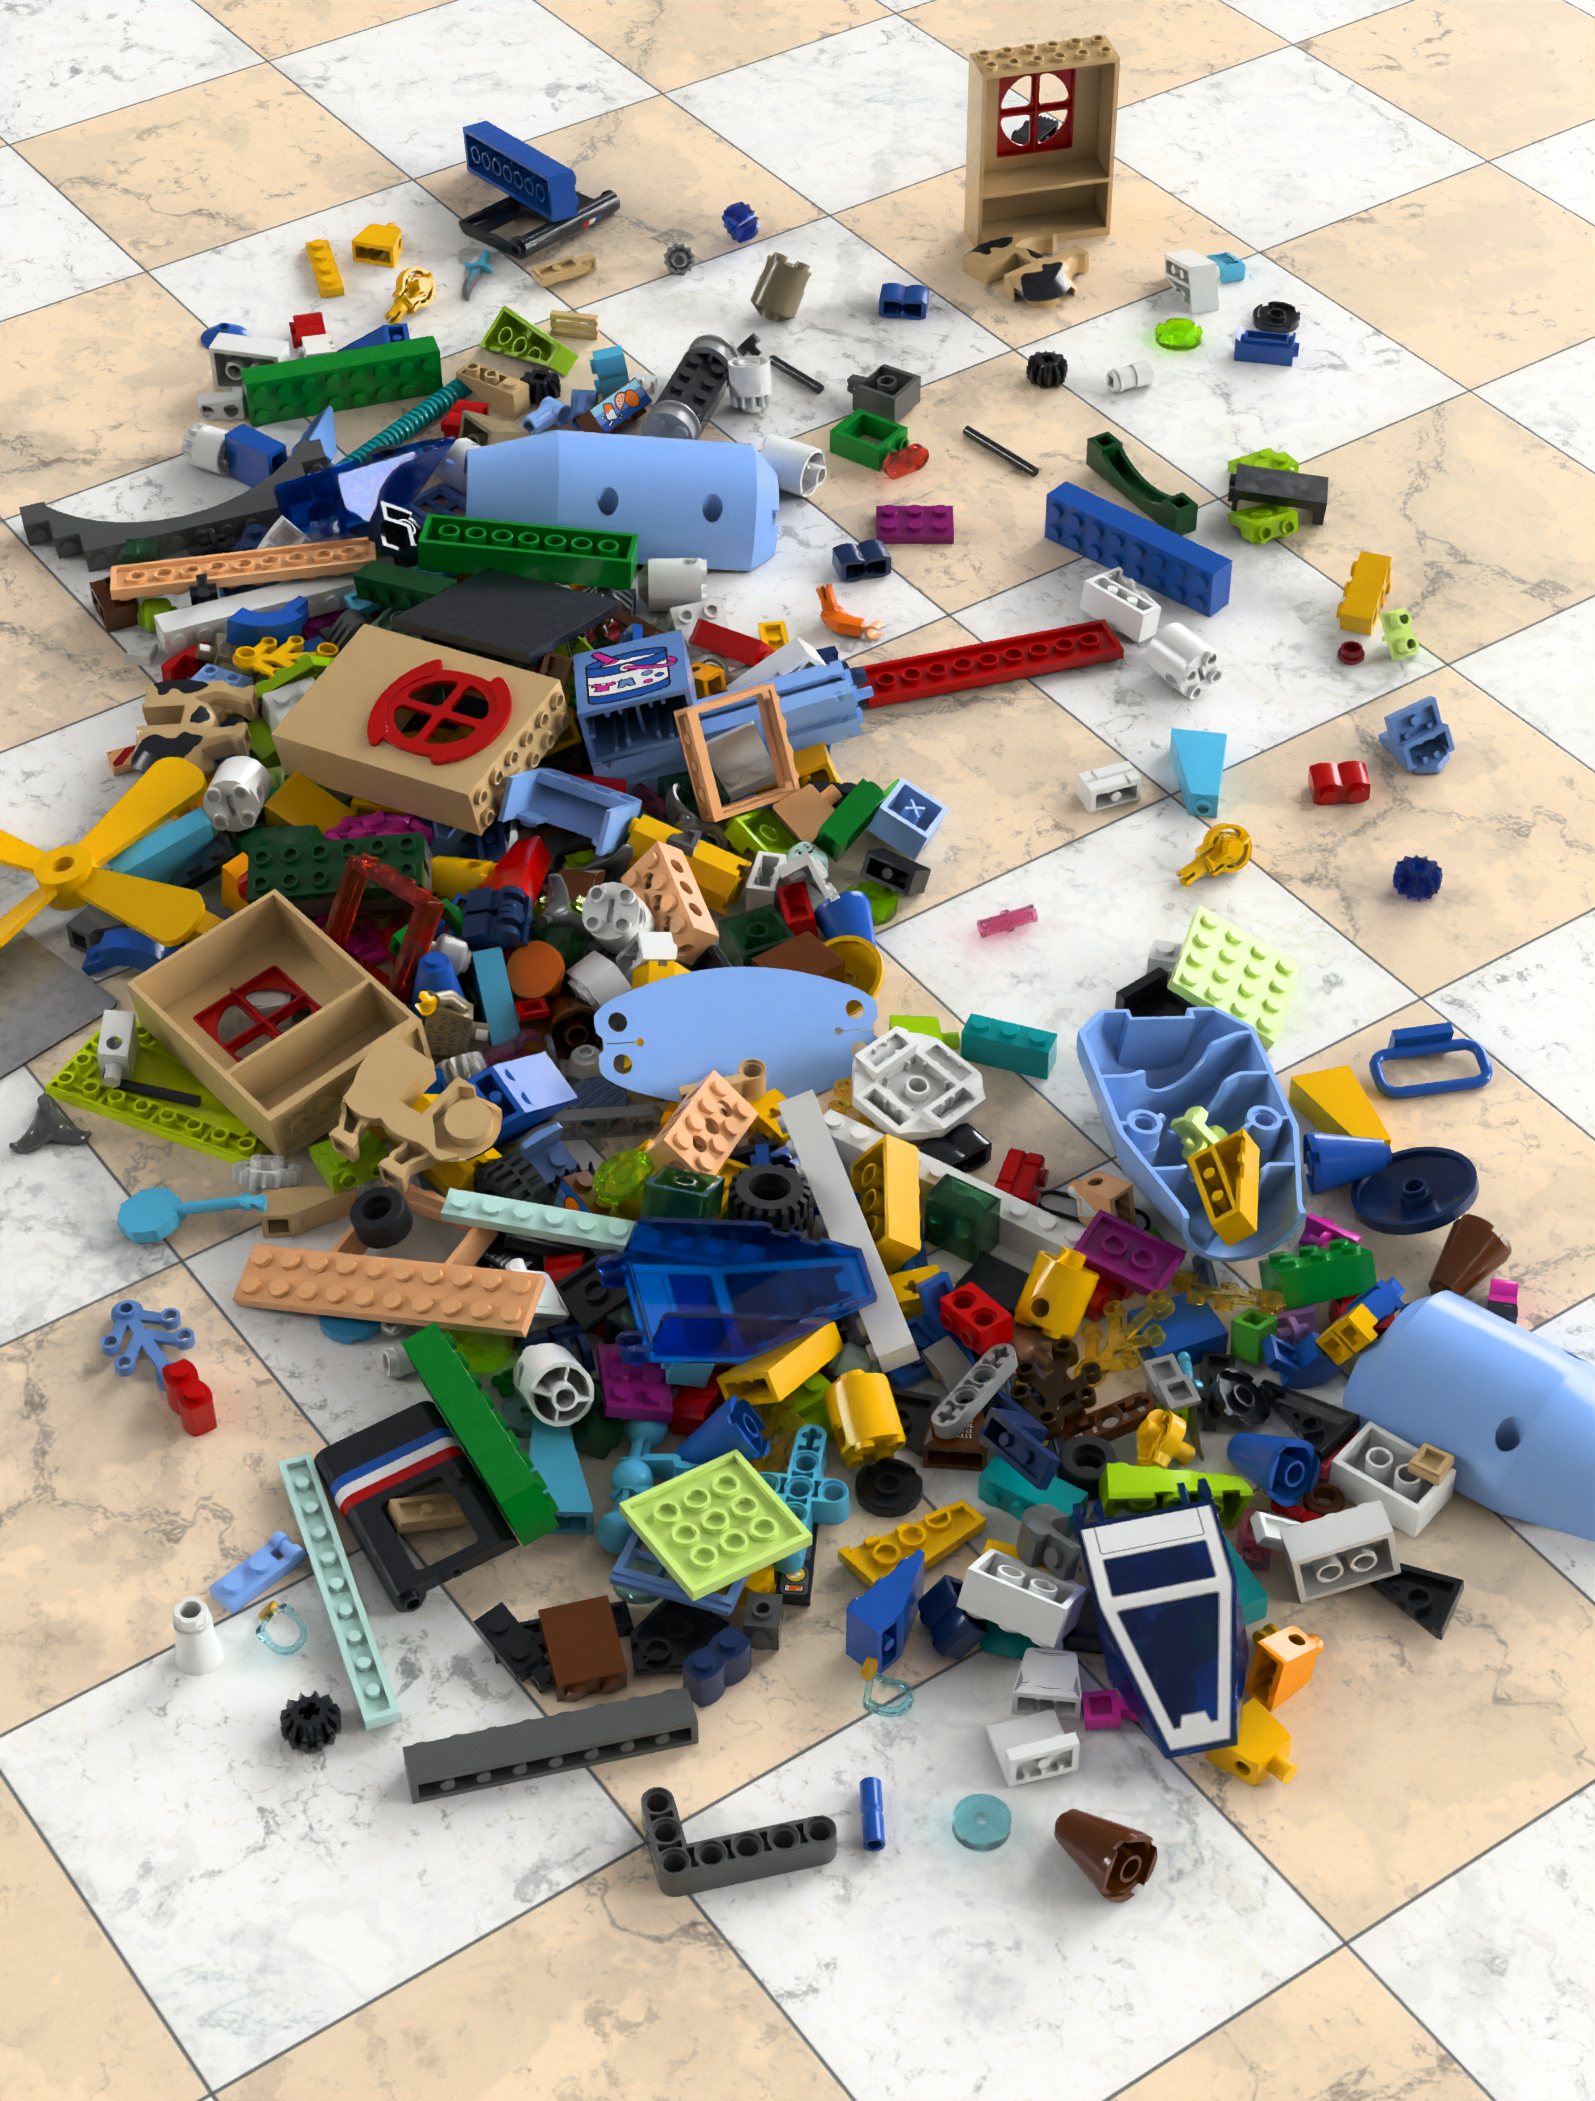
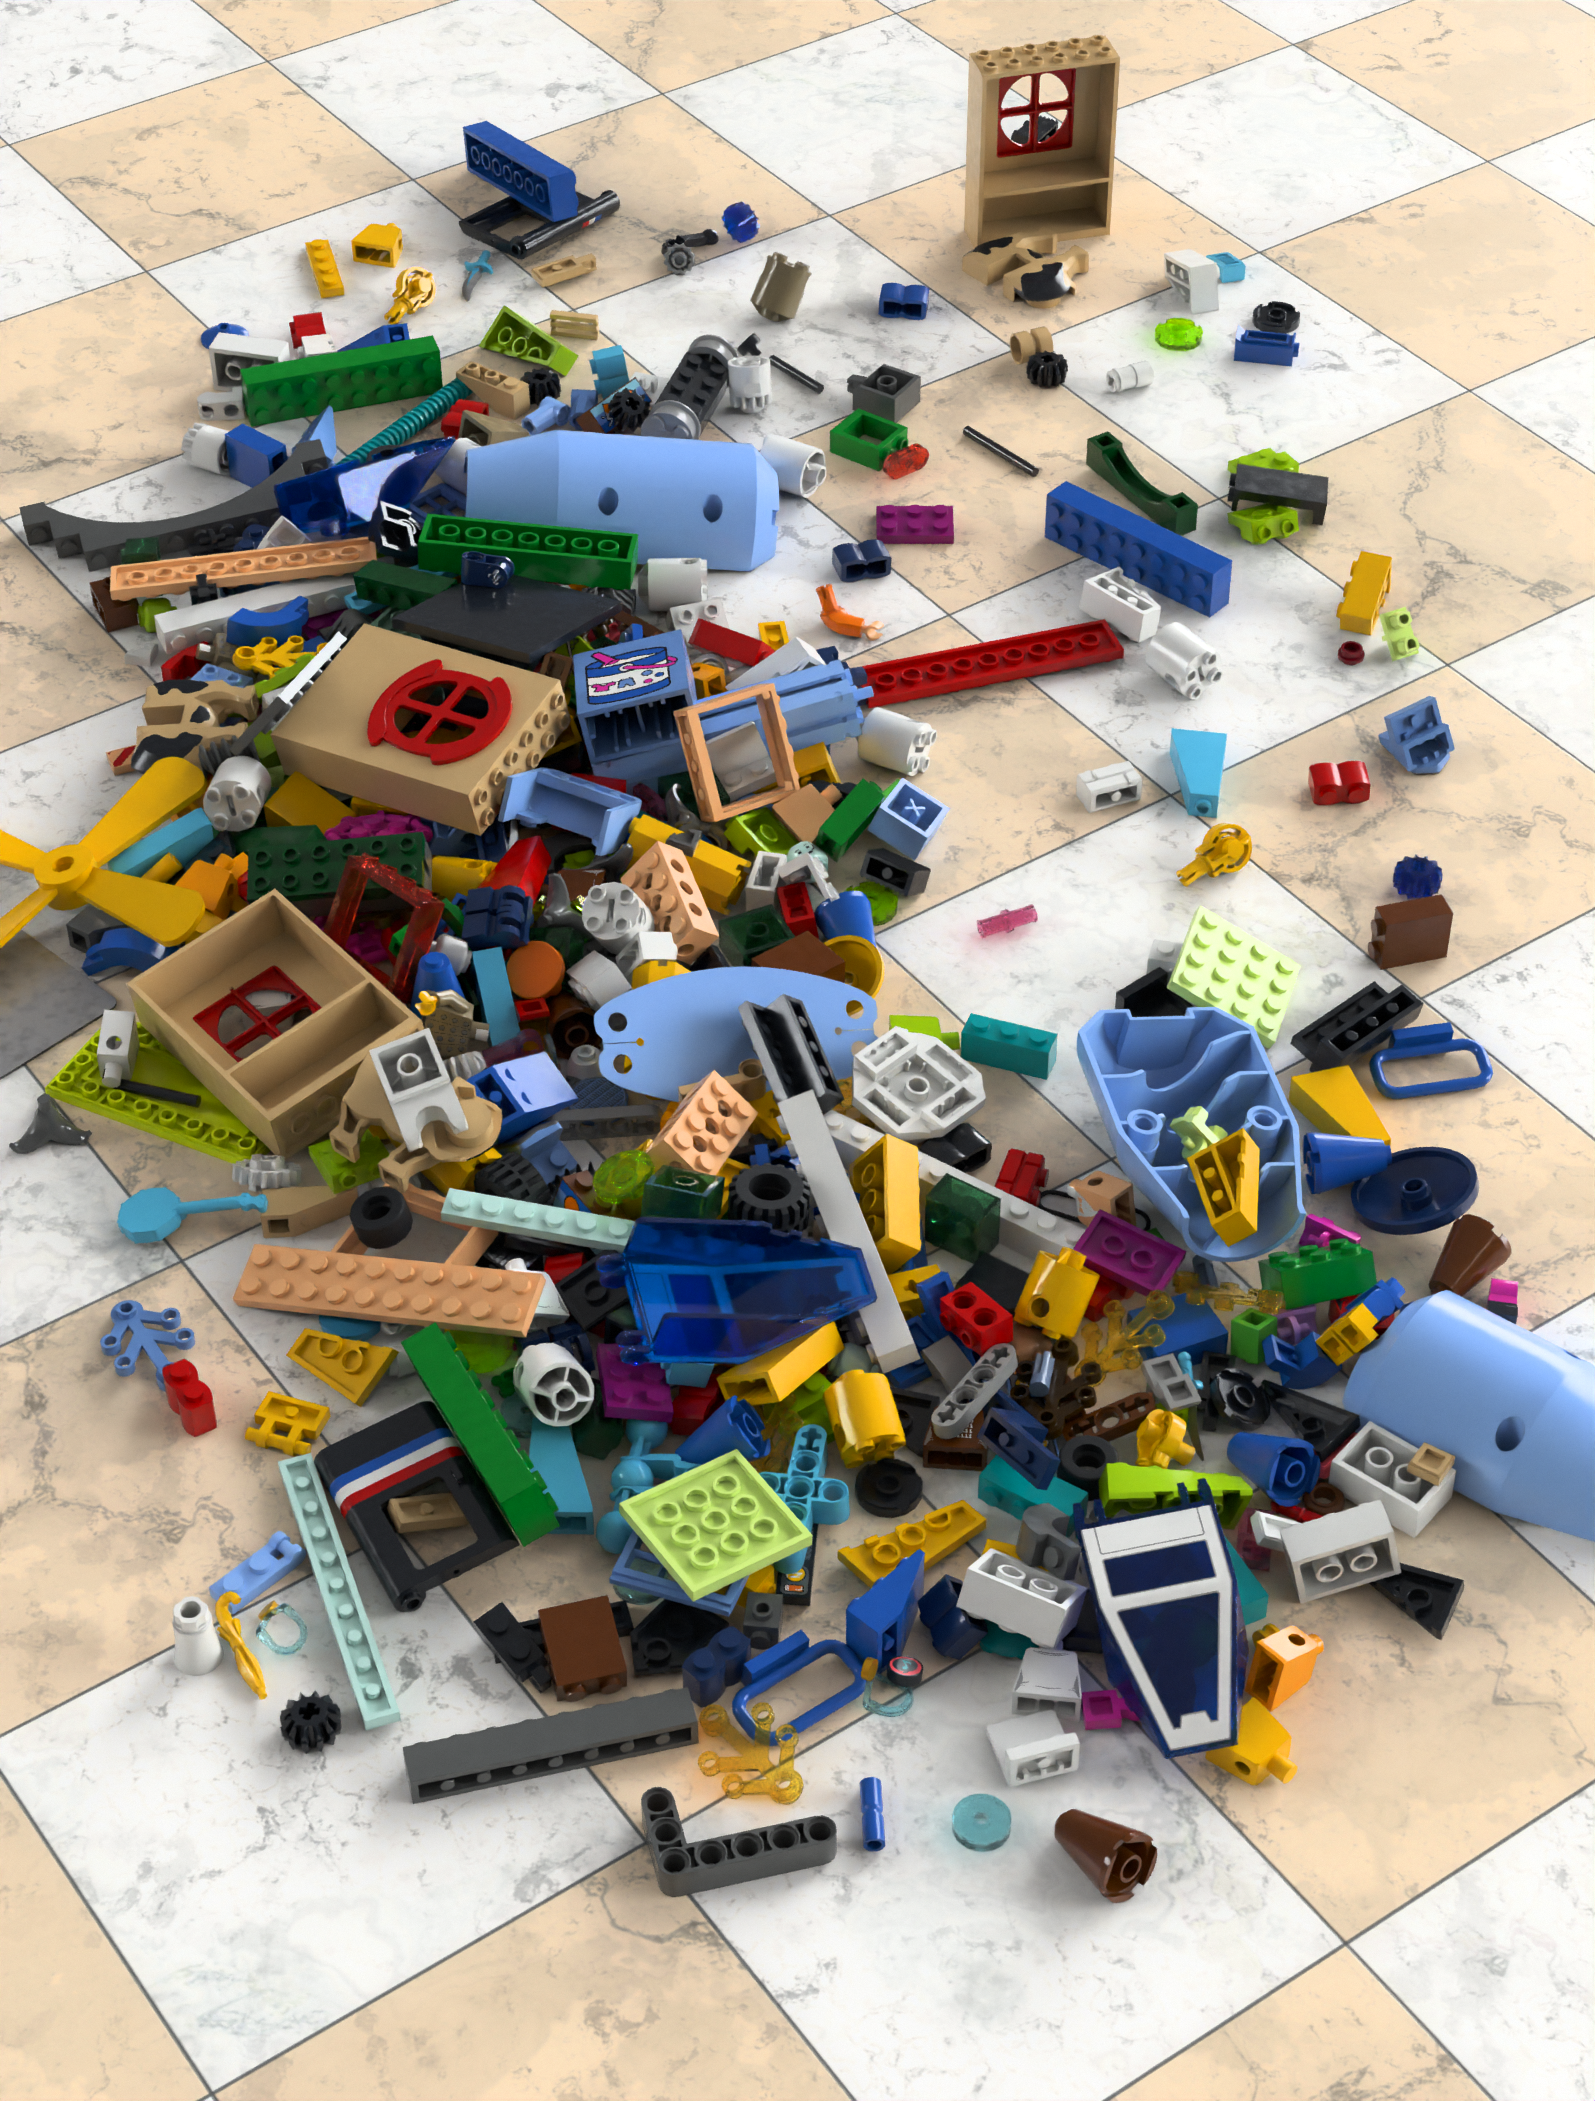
none -> yellow cylinder [140,852,183,883]
none -> light orange torso [174,853,238,920]
none -> dark grey piece [198,732,260,781]
none -> yellow piece [215,1591,267,1700]
none -> dark grey wing [229,632,347,756]
none -> yellow plate [245,1391,331,1457]
none -> yellow wing [286,1328,399,1407]
none -> white brick [369,1028,469,1152]
none -> dark blue piece [461,551,515,588]
none -> black gear [608,388,650,432]
none -> black piece [661,229,719,254]
none -> clear yellow plant [698,1702,804,1805]
none -> blue bar [732,1629,869,1746]
none -> black brick [738,994,844,1115]
none -> white cylinder [855,707,937,776]
none -> black tile [886,1656,923,1687]
none -> tan wheel [1010,326,1053,364]
none -> sand blue piece [1029,1351,1055,1397]
none -> black brick [1290,981,1424,1072]
none -> reddish brown brick [1368,894,1453,970]

